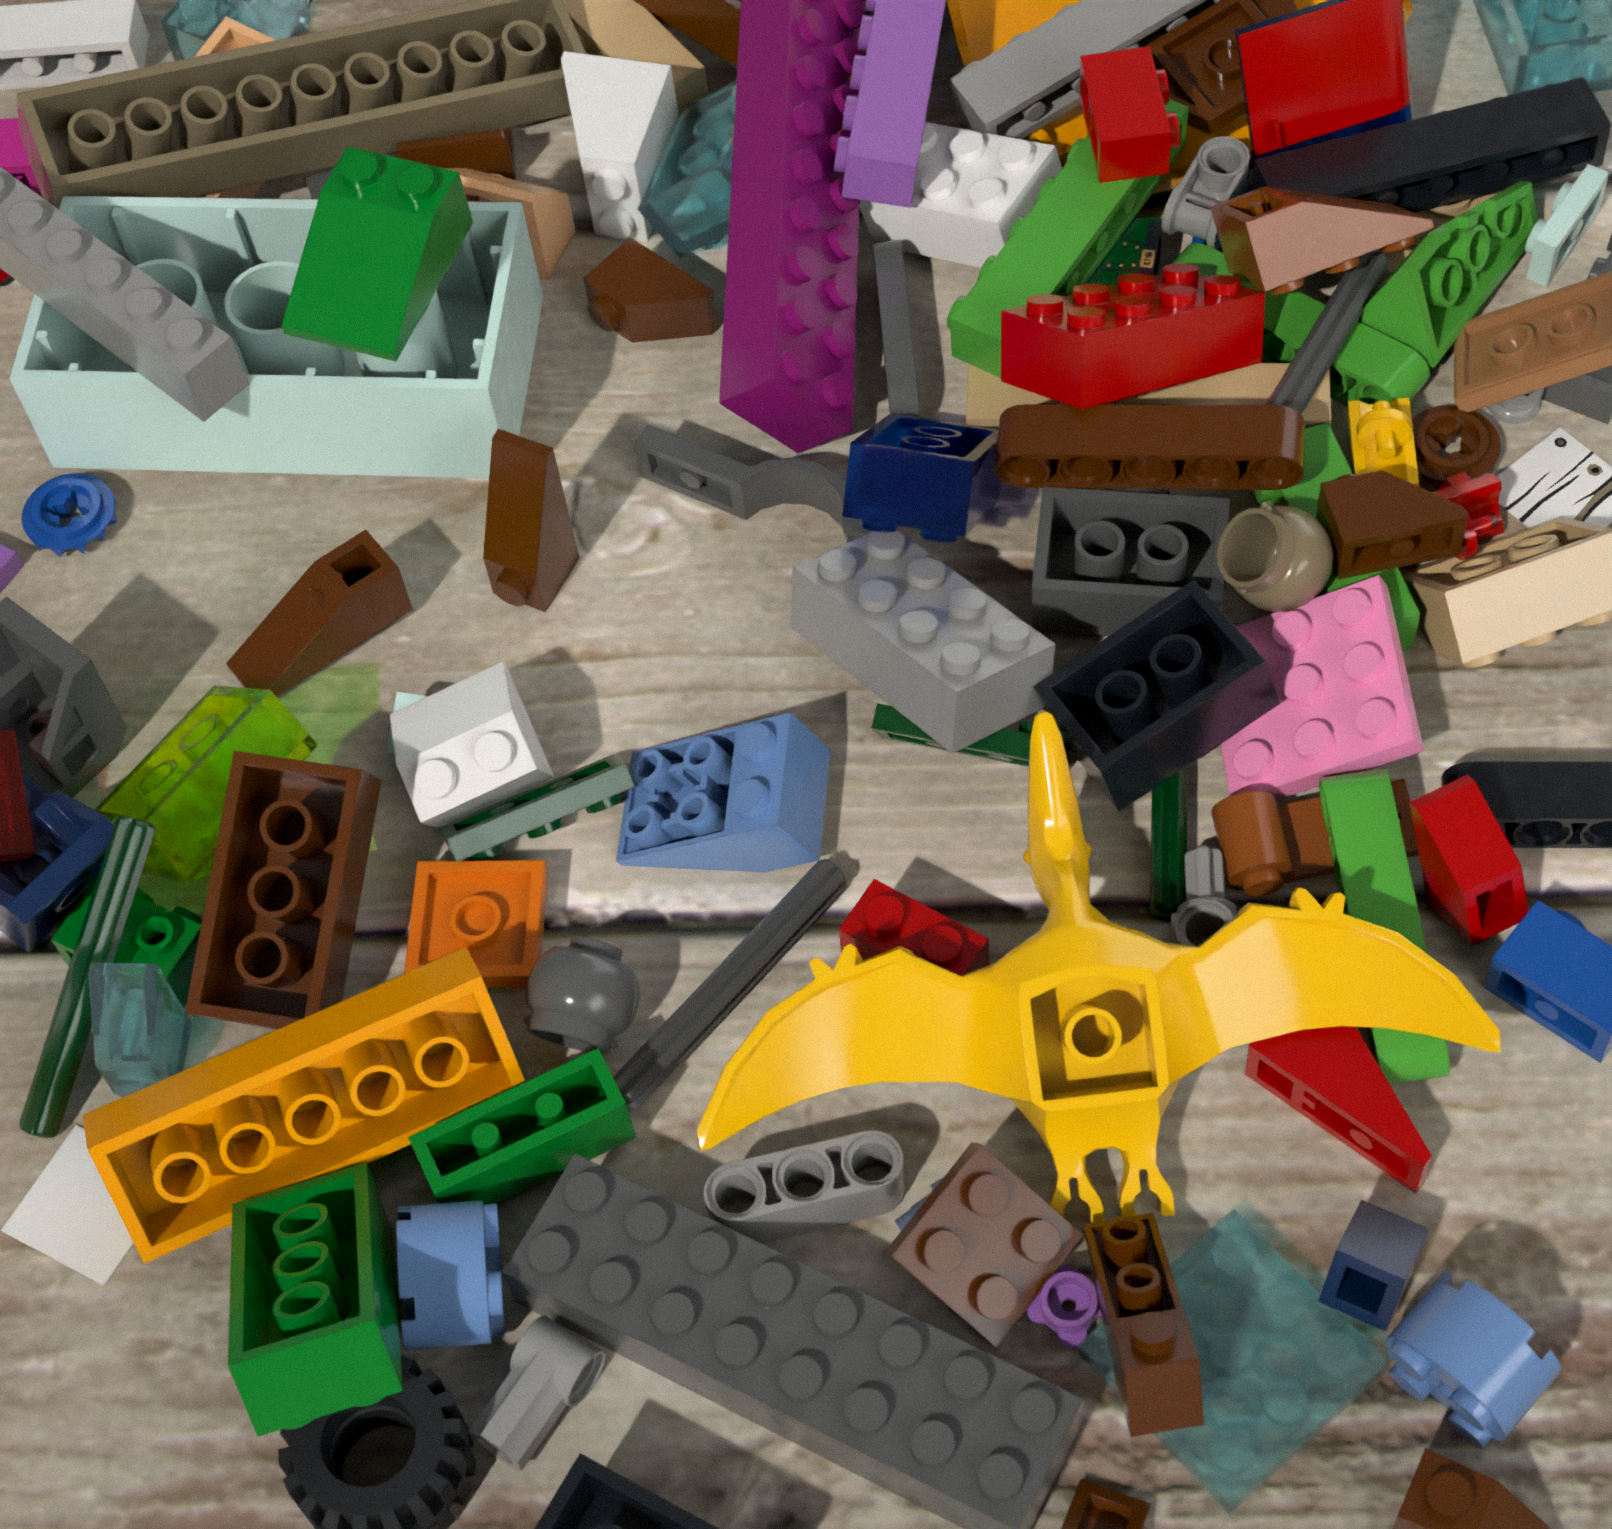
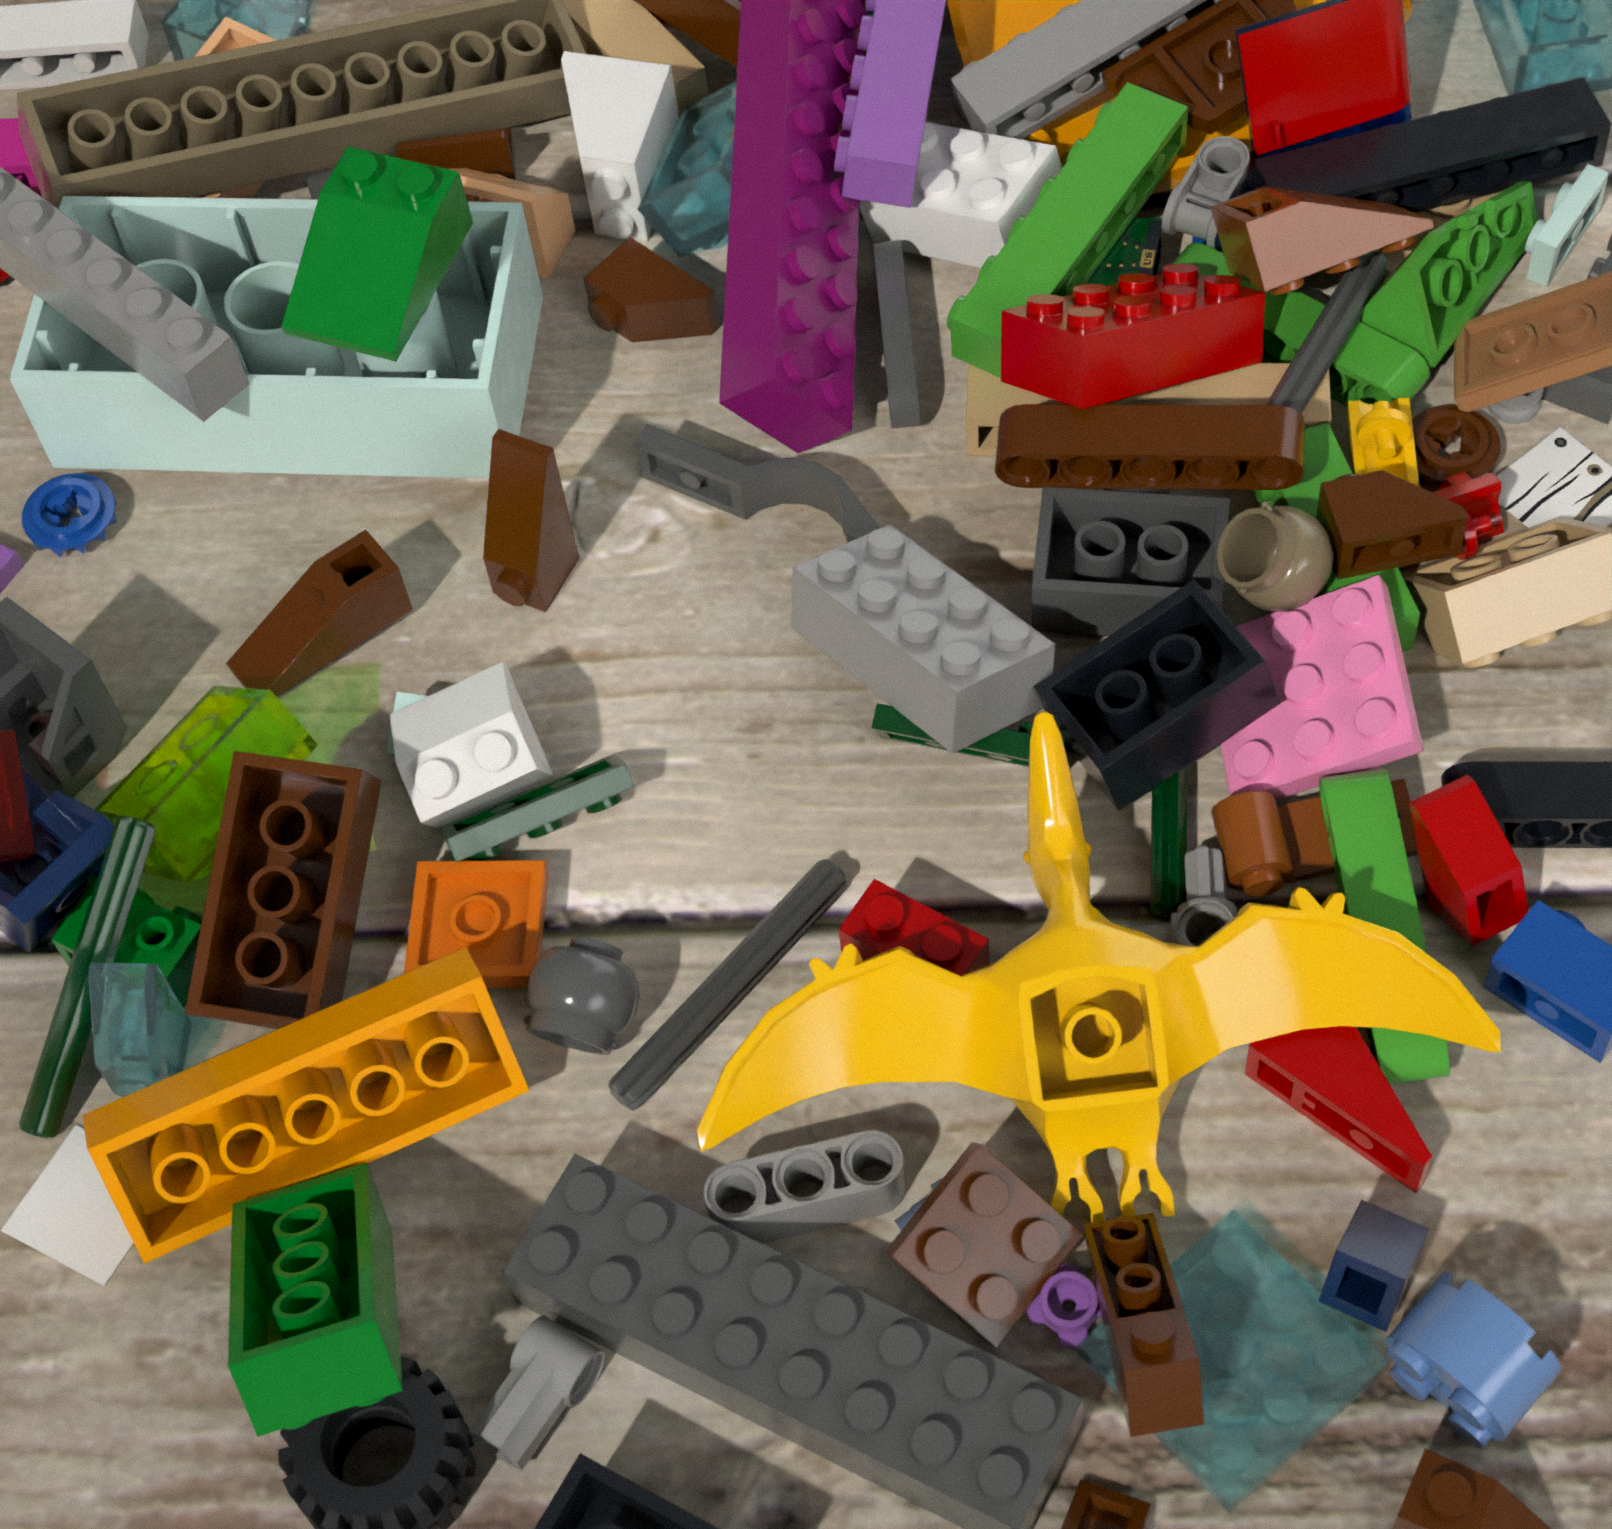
medium blue brick [396,1200,505,1351] -> none
green brick [408,1048,637,1205] -> none
medium blue slope [616,712,831,872] -> none
clear blue brick [842,413,1001,542] -> none
red brick [1080,46,1180,183] -> none

